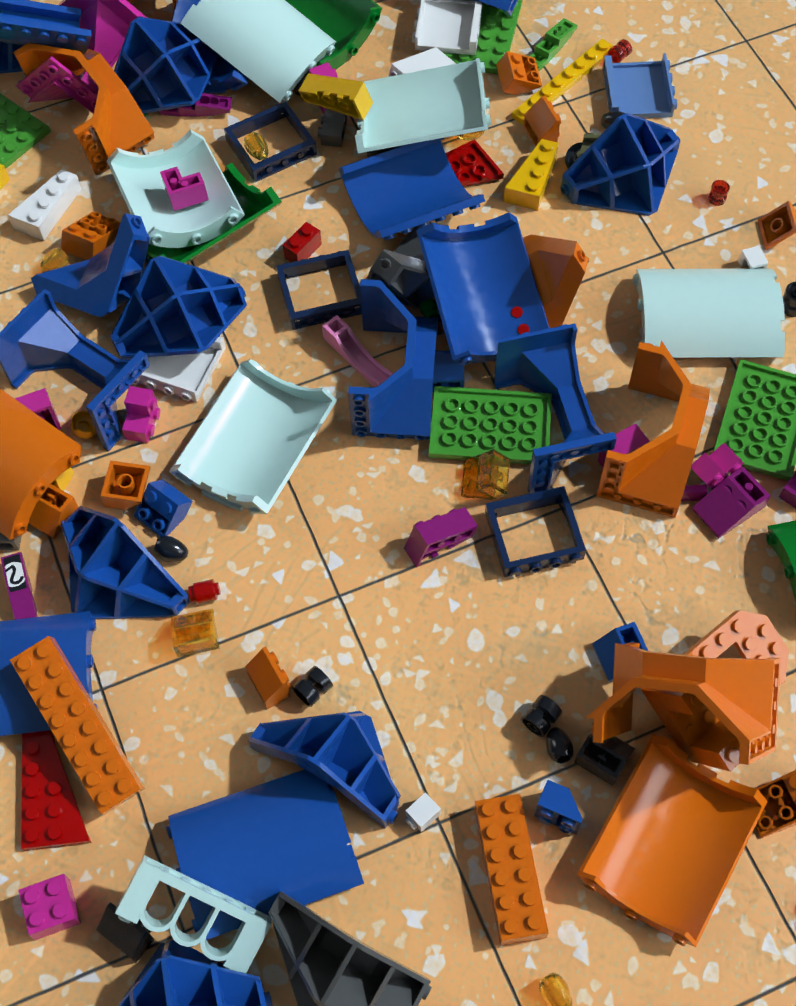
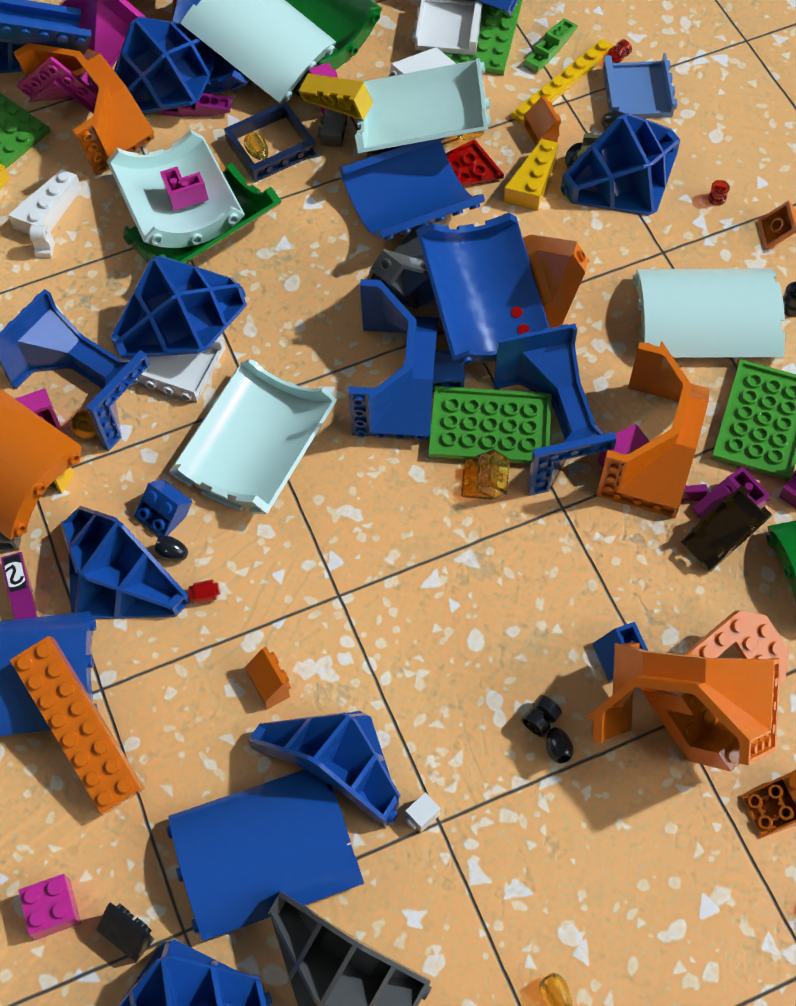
red wing [21,730,92,851] -> none
orange slope [28,484,78,539] -> none
blue panel [31,213,151,317] -> none
clear yellow animal [40,248,69,272] -> none
orange slope [61,212,121,260] -> none
orange slope [100,460,150,510] -> none
light aqua fence [115,855,272,973] -> none
dark pink brick [122,386,161,443] -> none
clear yellow slope [171,609,220,657] -> none
dark blue window [276,250,362,330] -> none
red brick [283,222,322,263] -> none
black wheel [292,666,333,707] -> none
bright pink arch [322,315,394,387] -> none
magenta wedge [404,507,478,567] -> none
wheel [419,299,441,322] -> none
orange brick [474,794,549,946] -> none
dark blue window [485,486,586,577] -> none
orange slope [496,51,542,95] -> none
blue slope [534,780,582,835] -> none
black slope [574,733,635,786] -> none
orange panel [577,735,768,947] -> none
dark pink brick [691,443,744,490] -> none
white panel [738,246,768,269] -> none
none -> white leg [30,225,55,258]
none -> dark brown piece [681,485,772,573]

